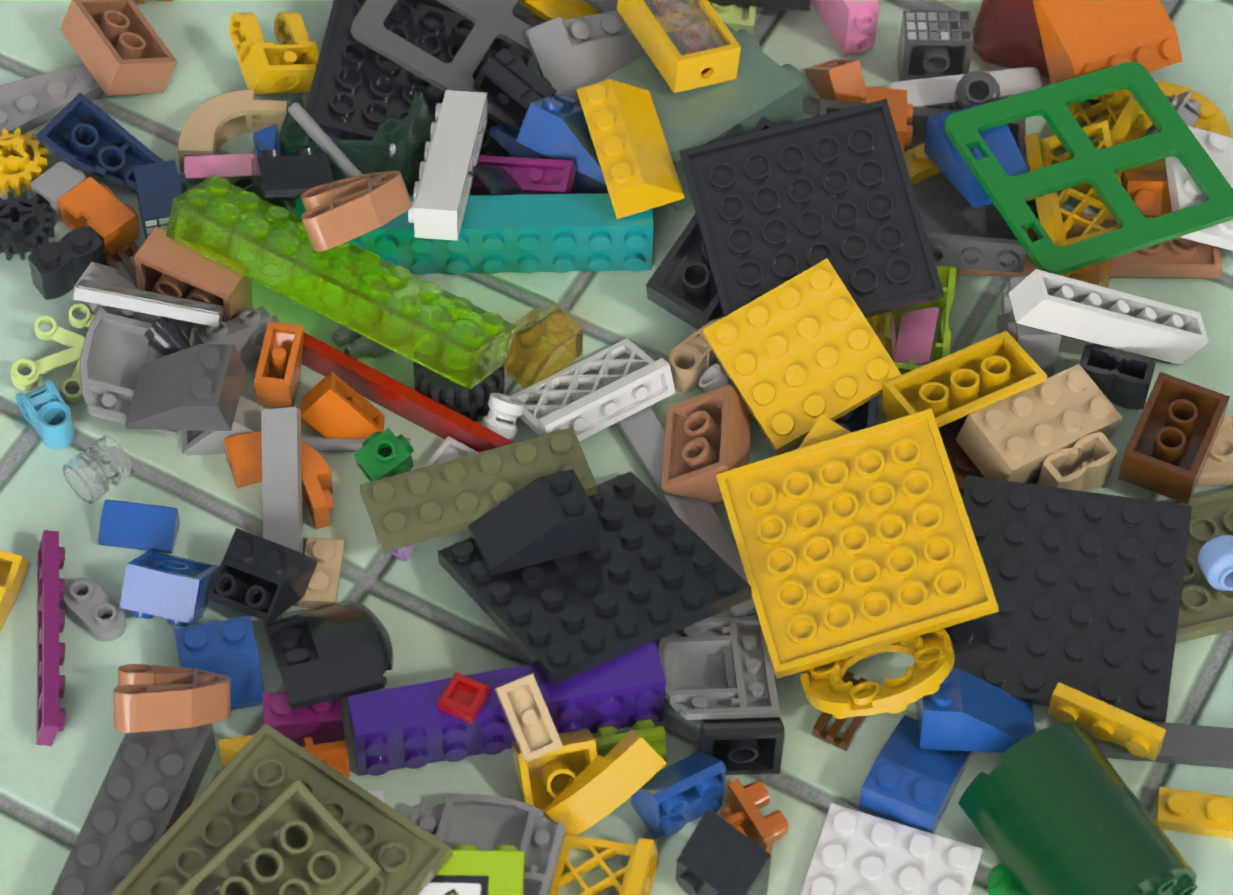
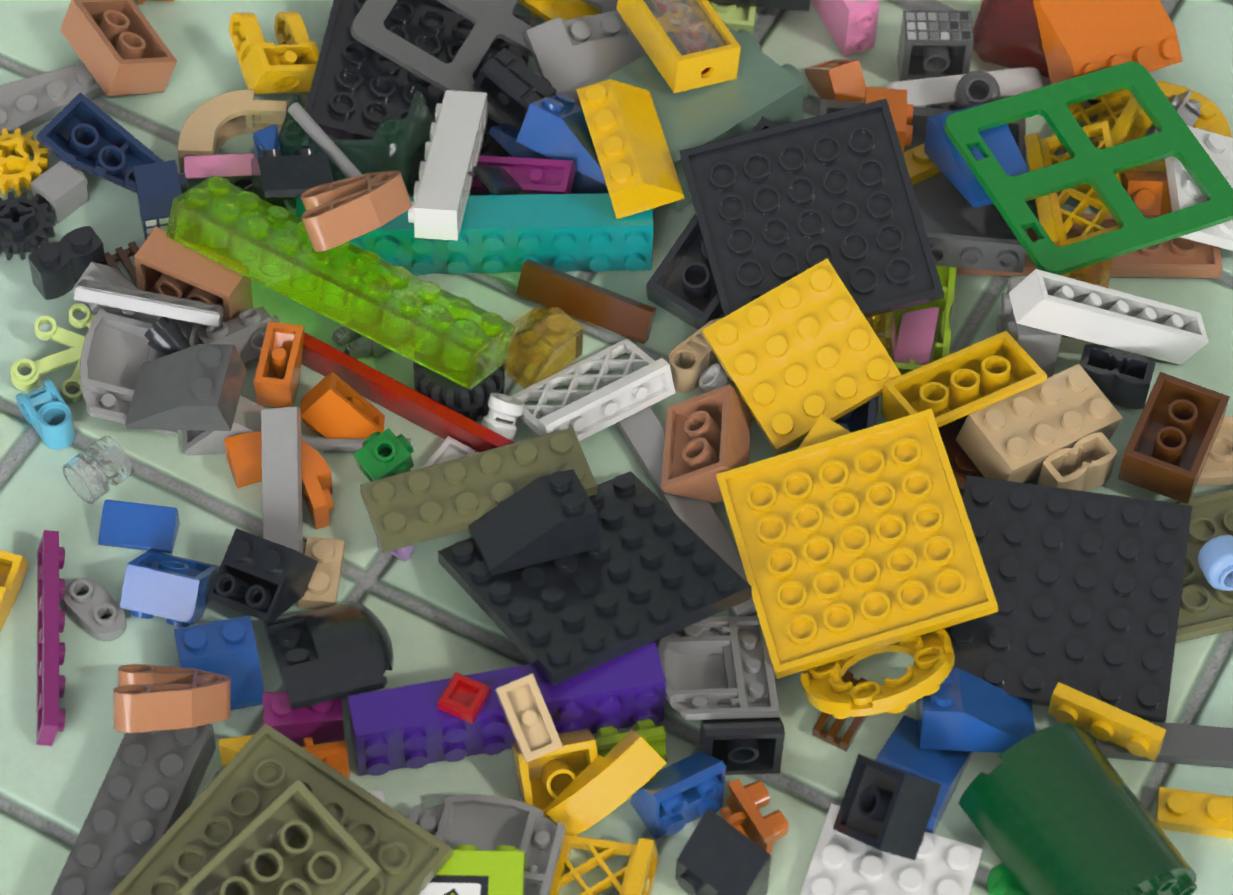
orange brick [58,176,139,255] -> none
none -> reddish brown tile [516,259,656,344]
none -> black slope [833,754,941,861]

